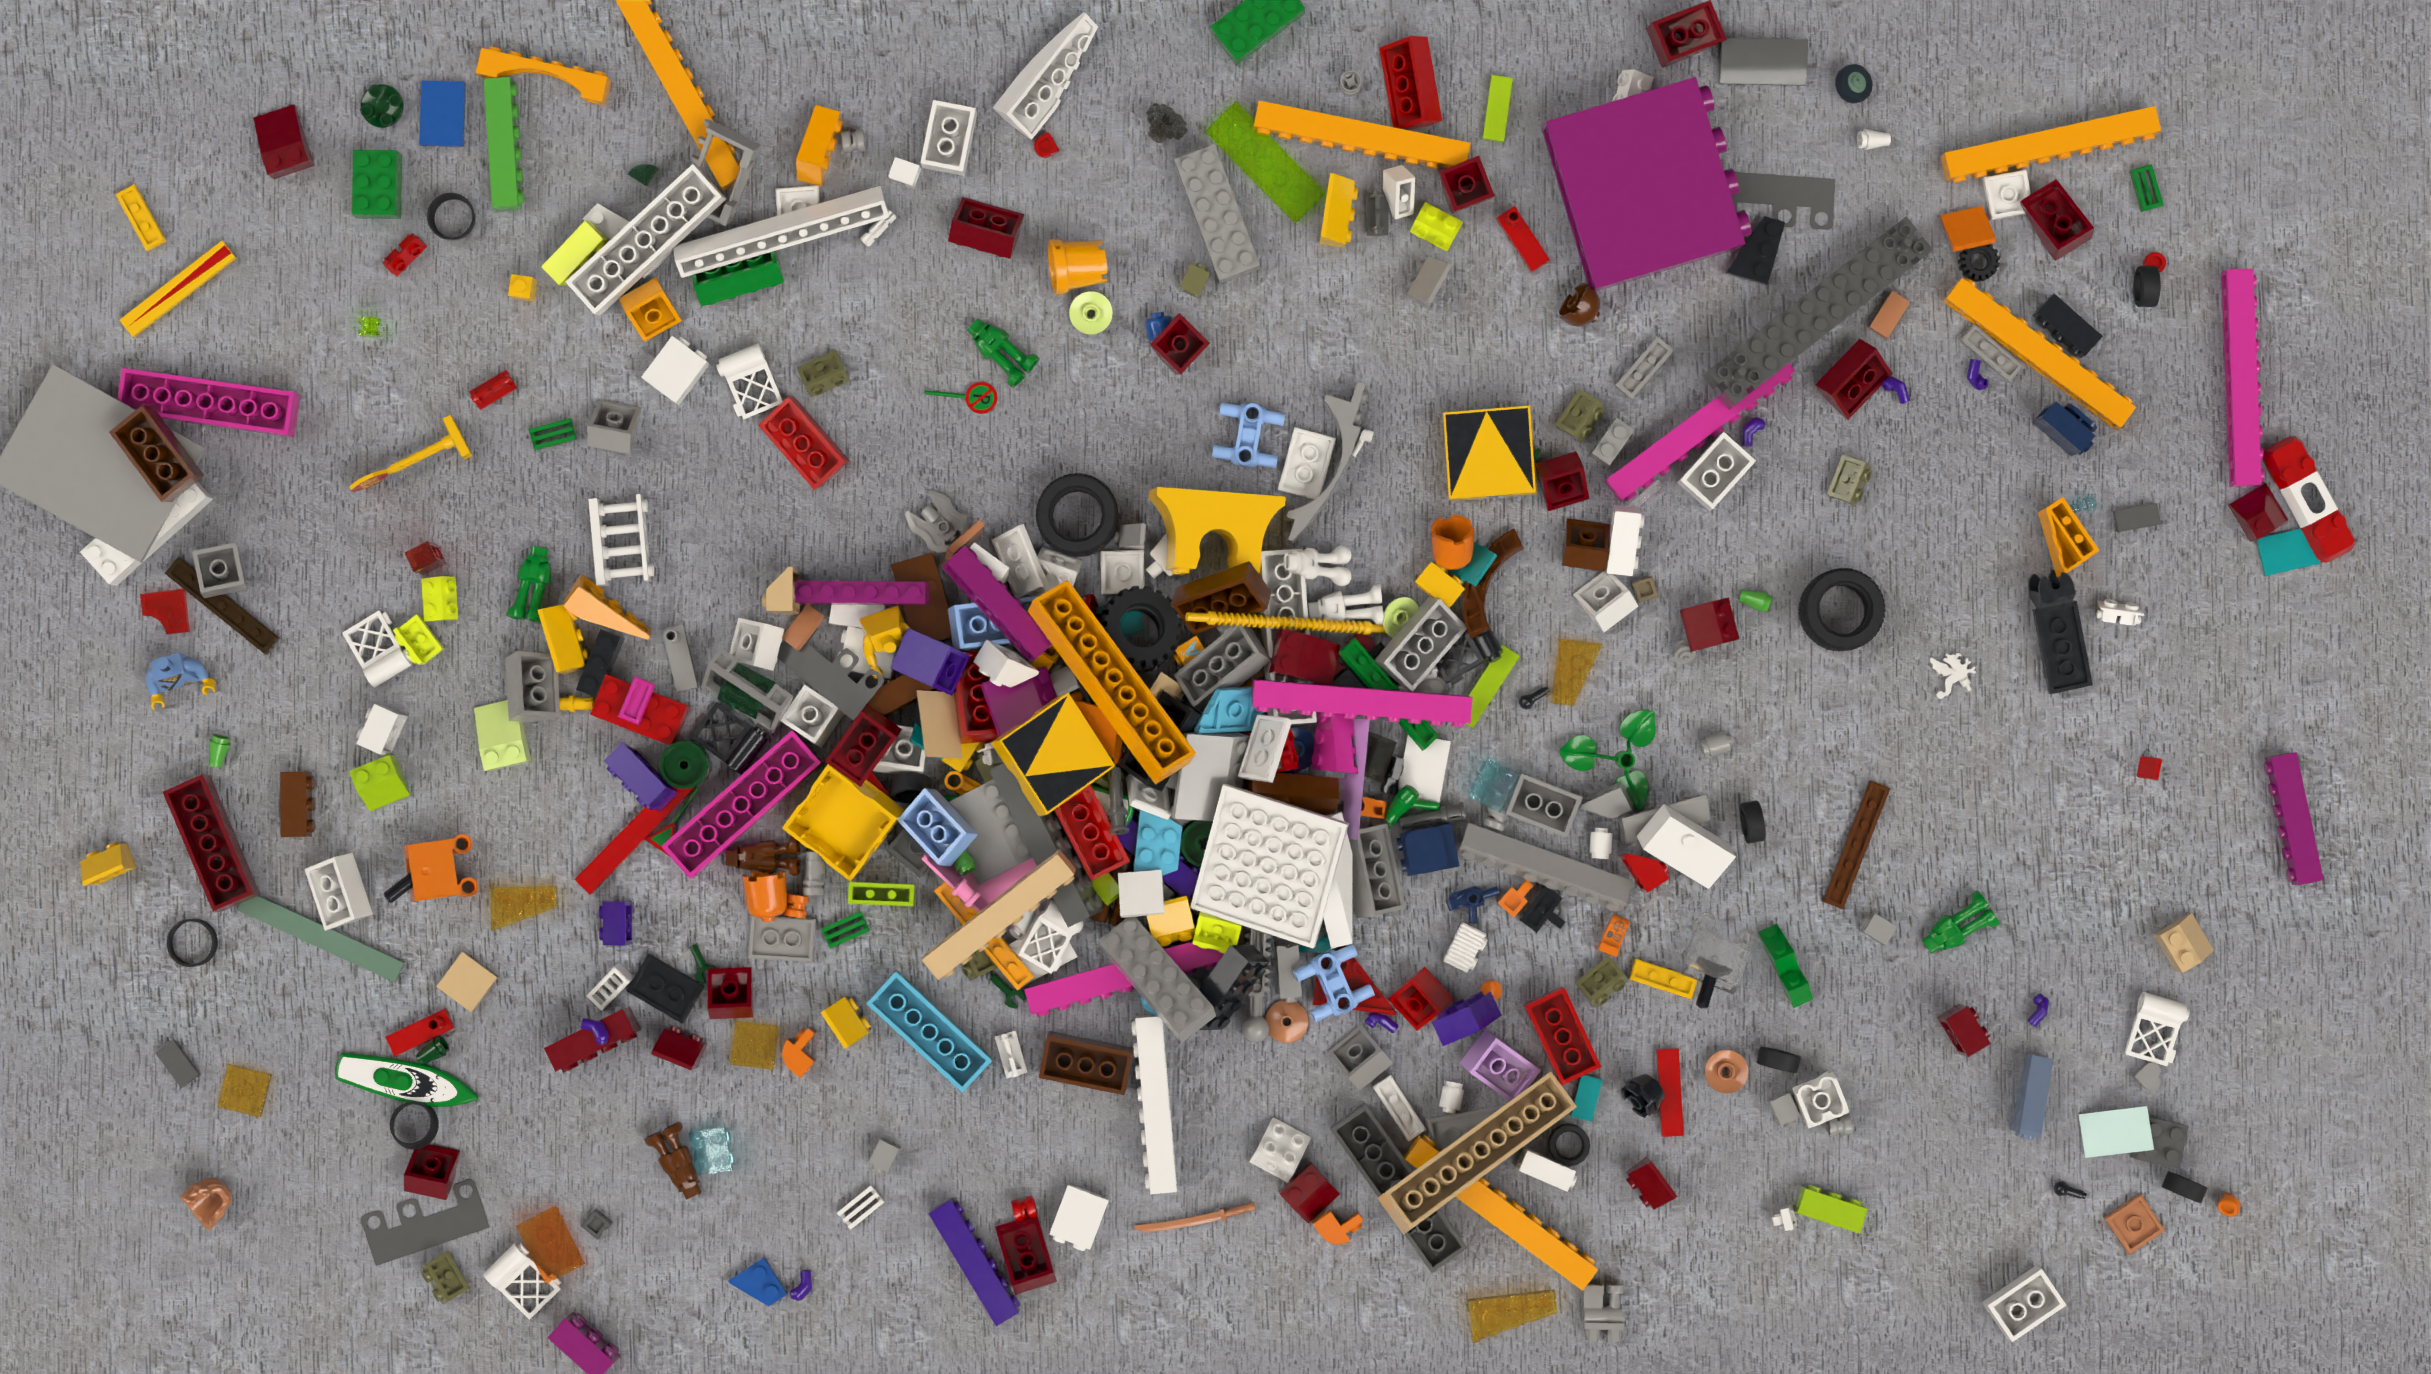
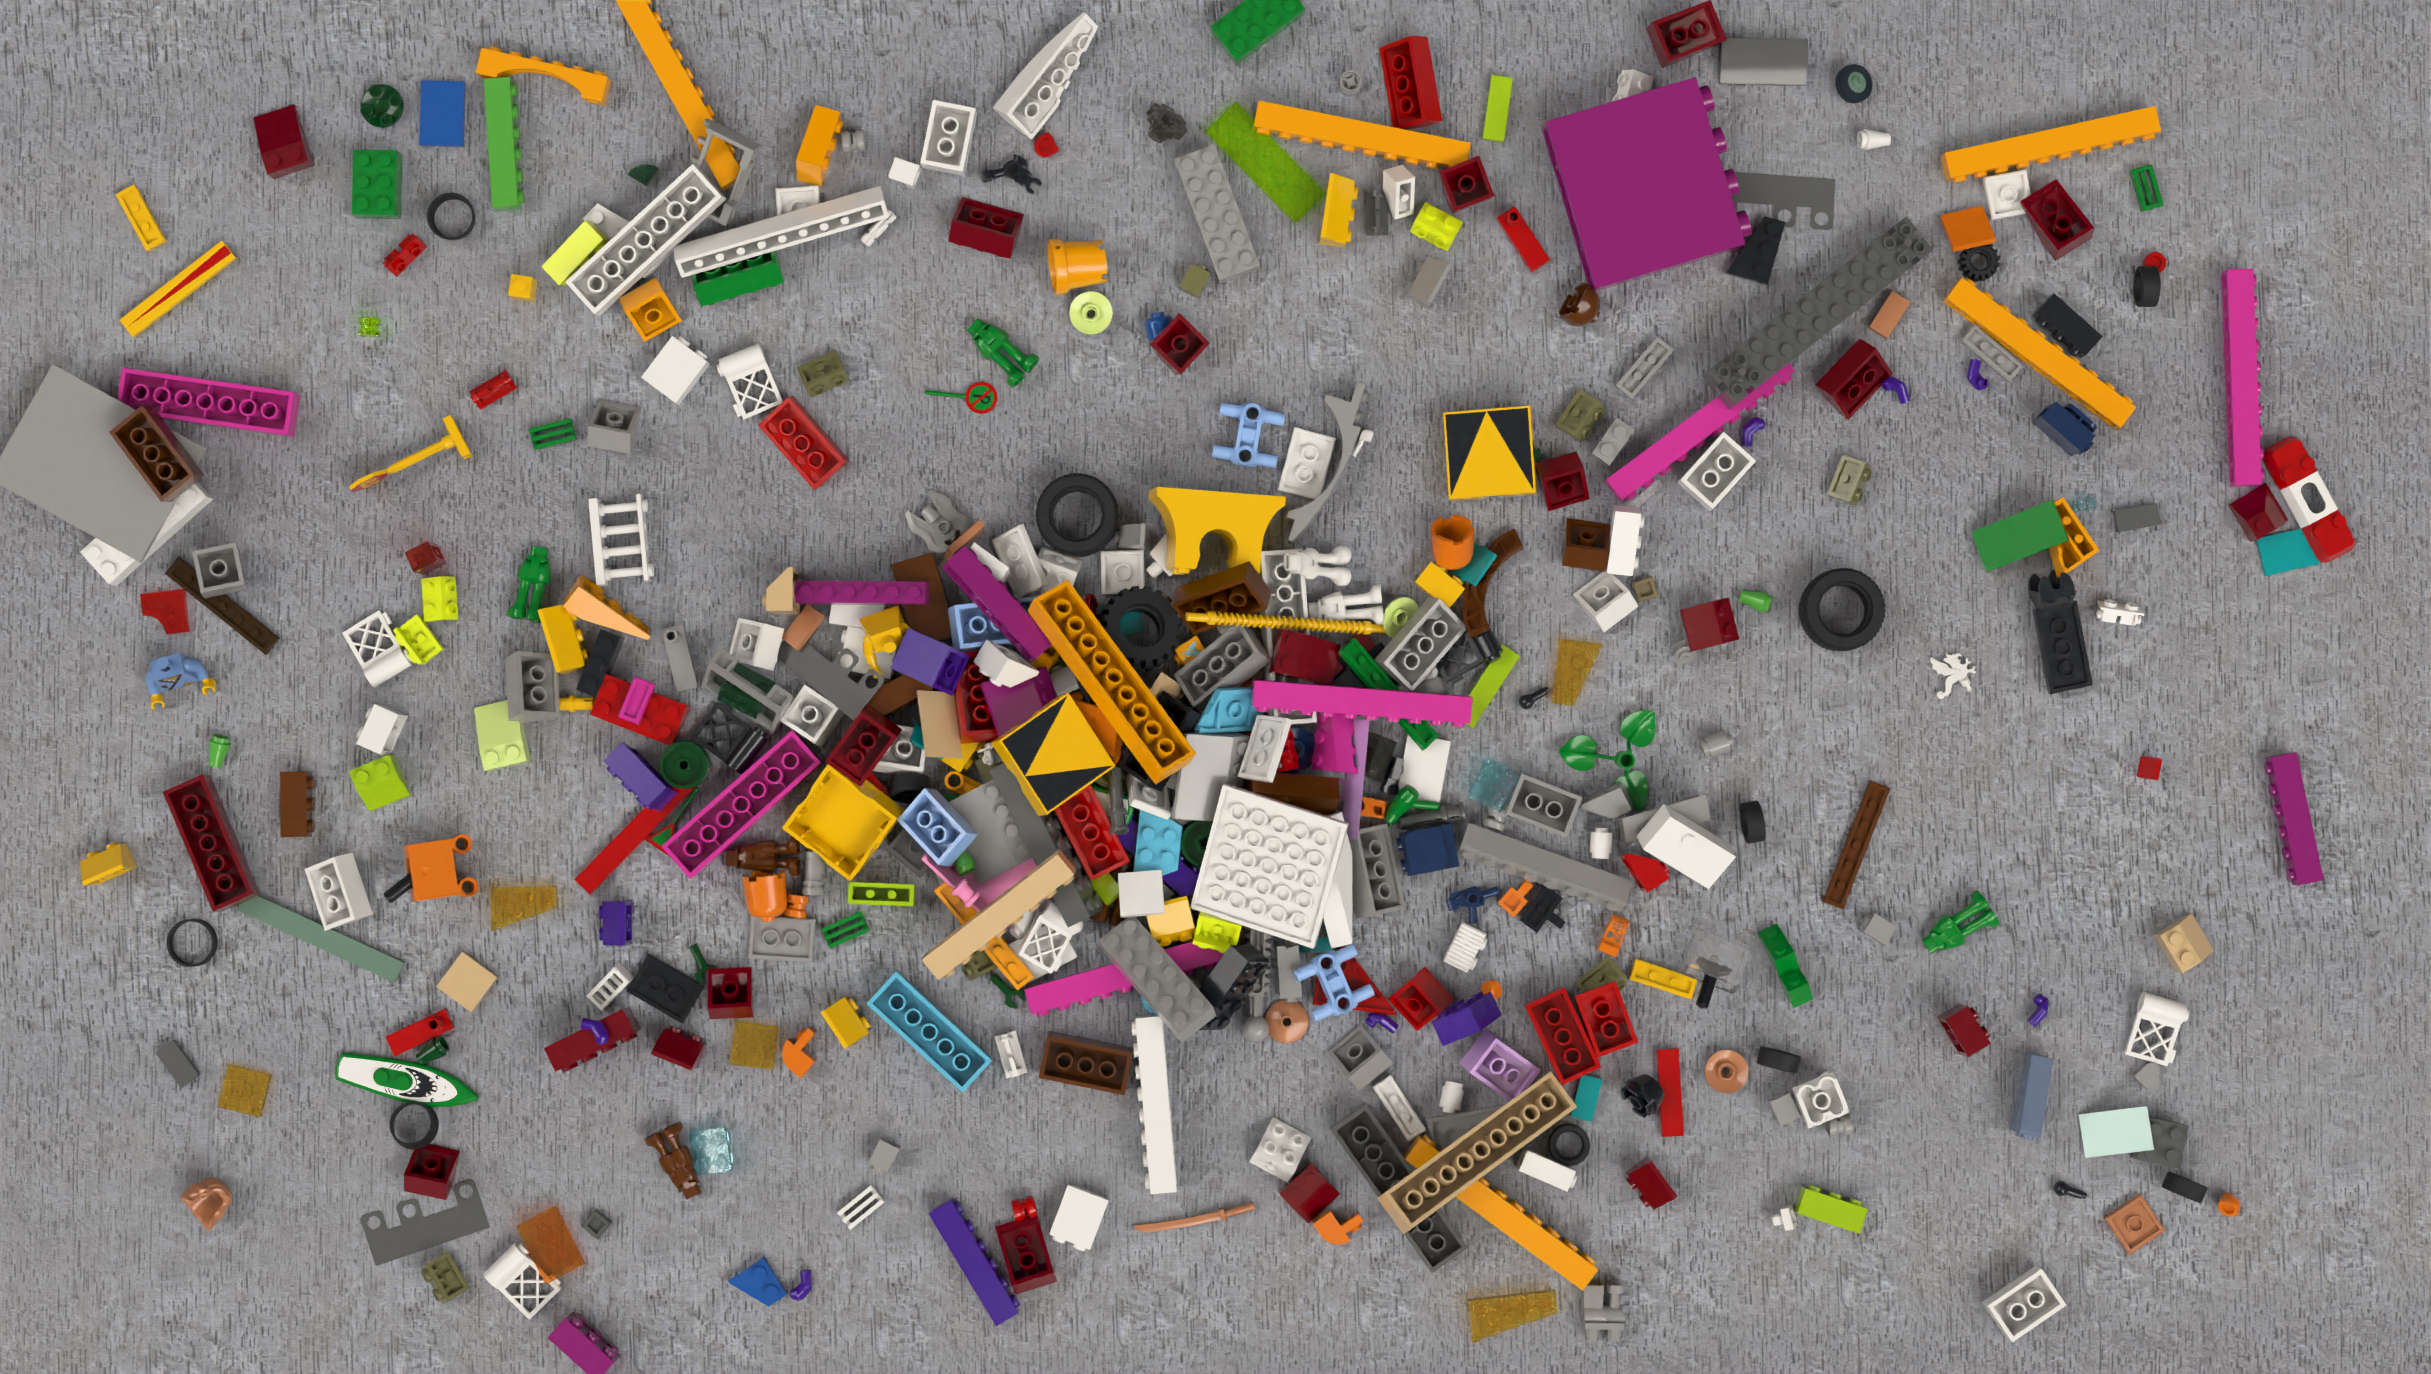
none -> black piece [981,154,1042,195]
none -> red slope [1574,981,1639,1058]
none -> green tile [1971,500,2069,572]

